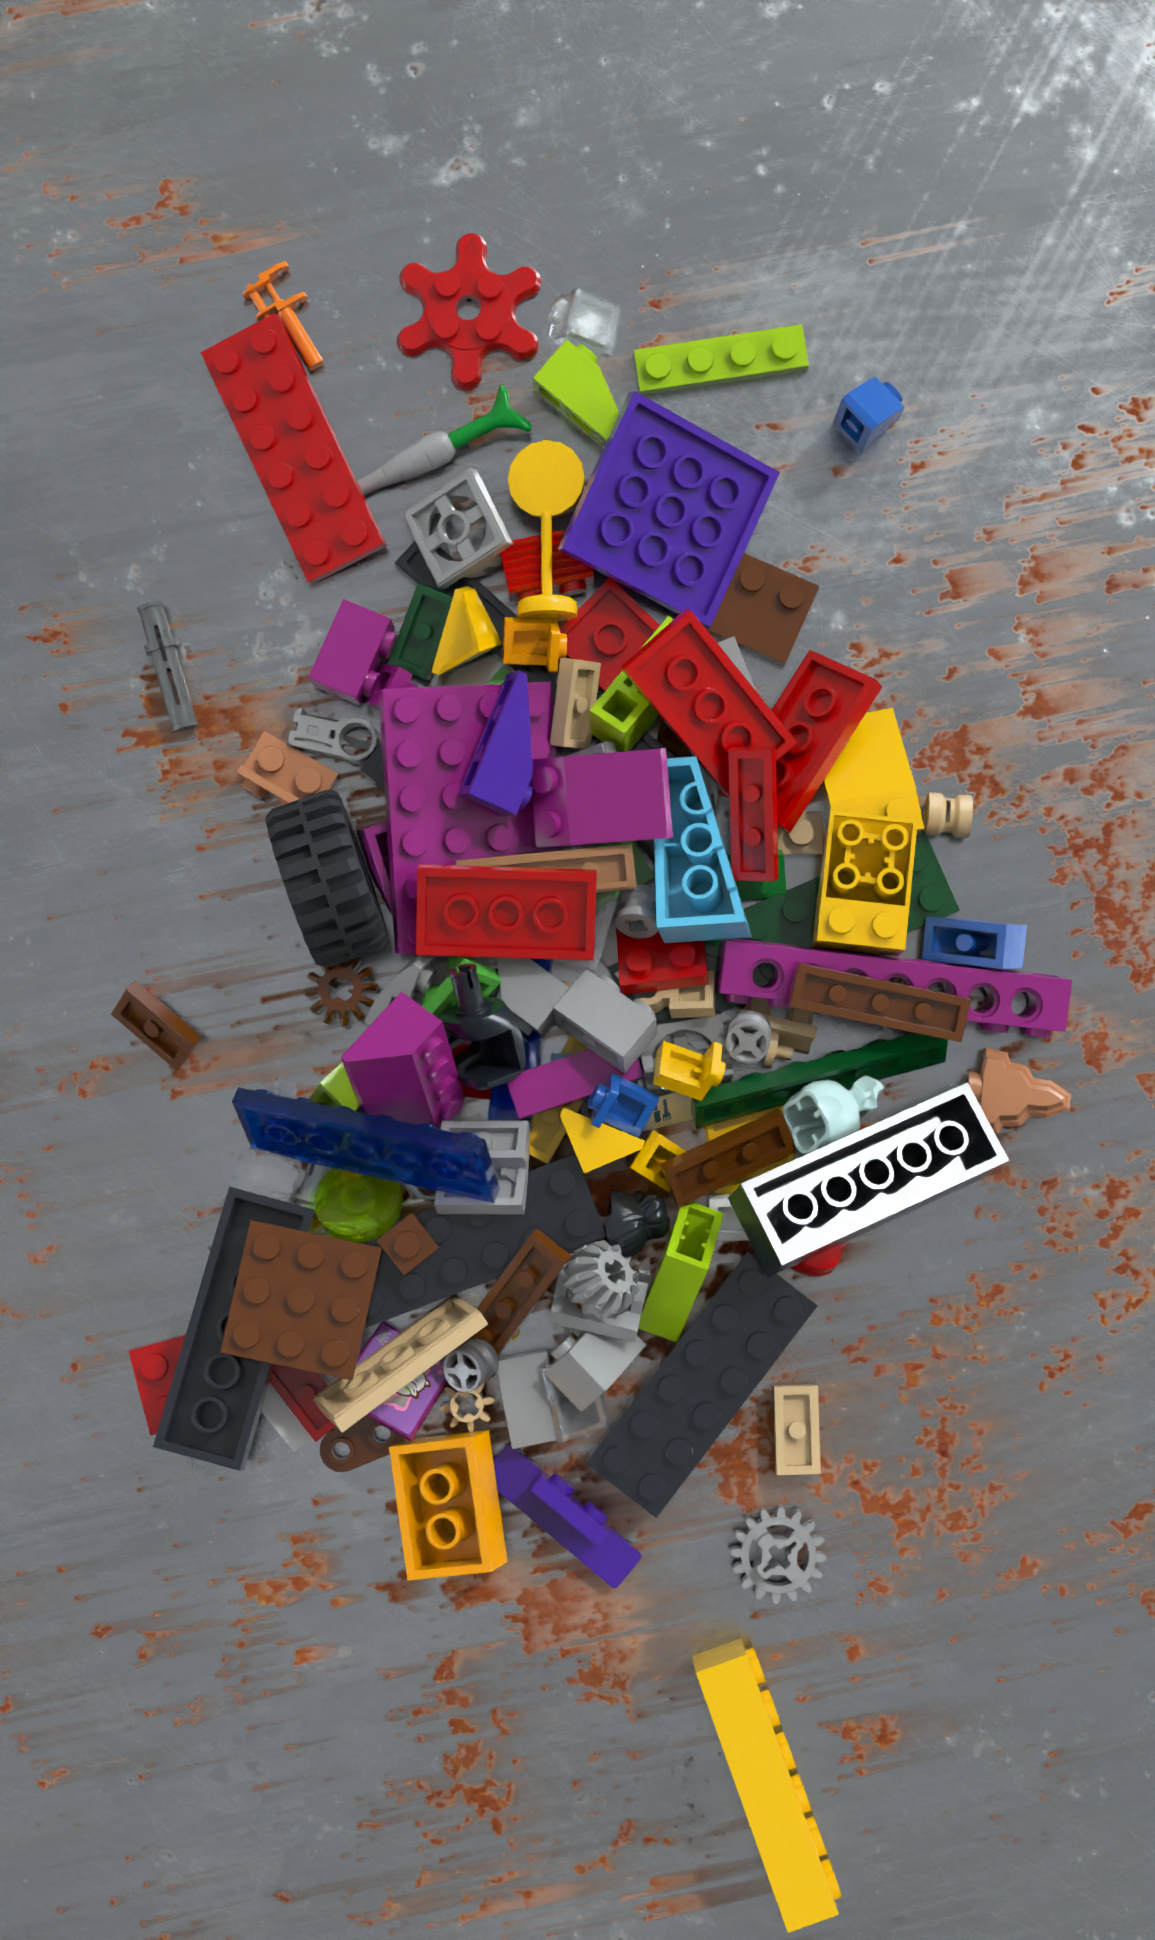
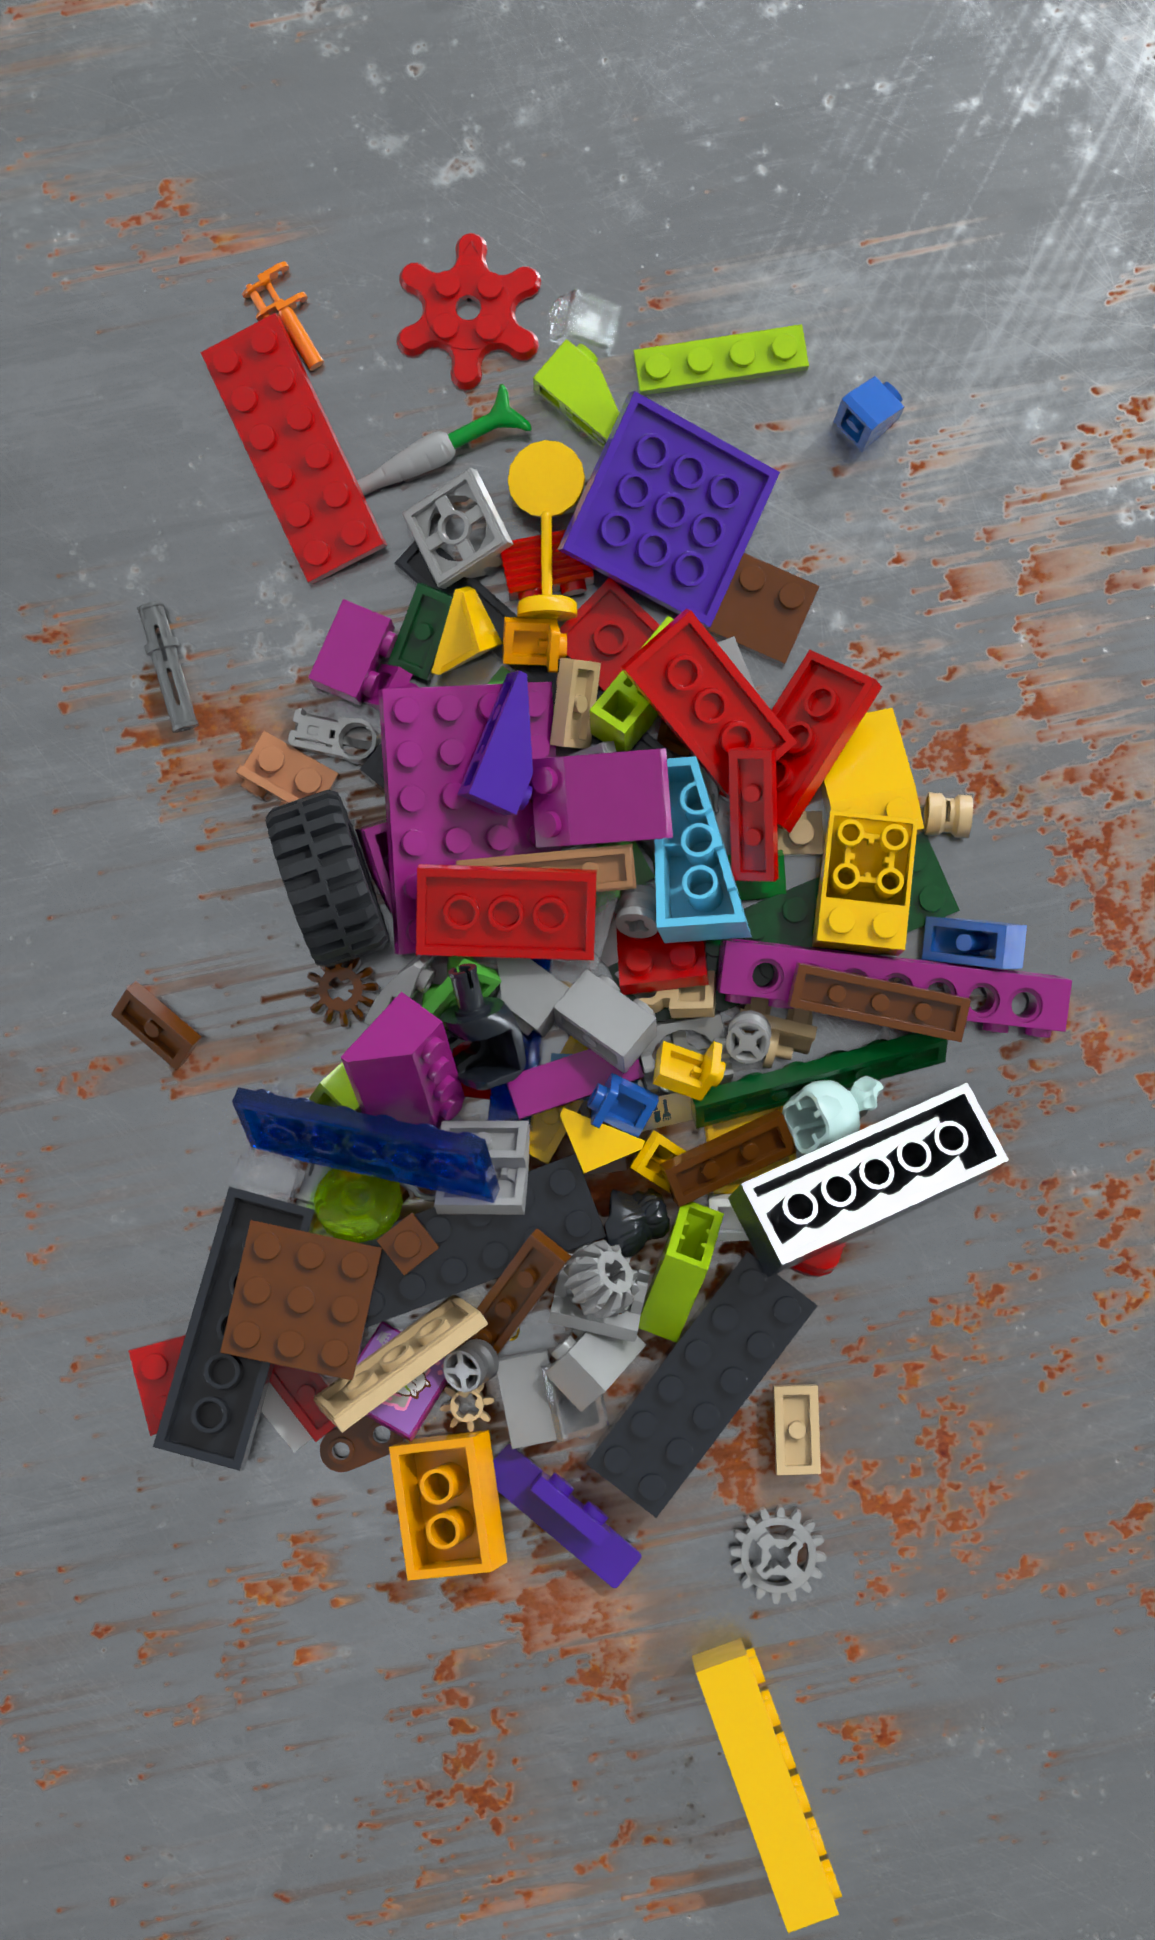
nougat rock [964,1047,1071,1134] -> none

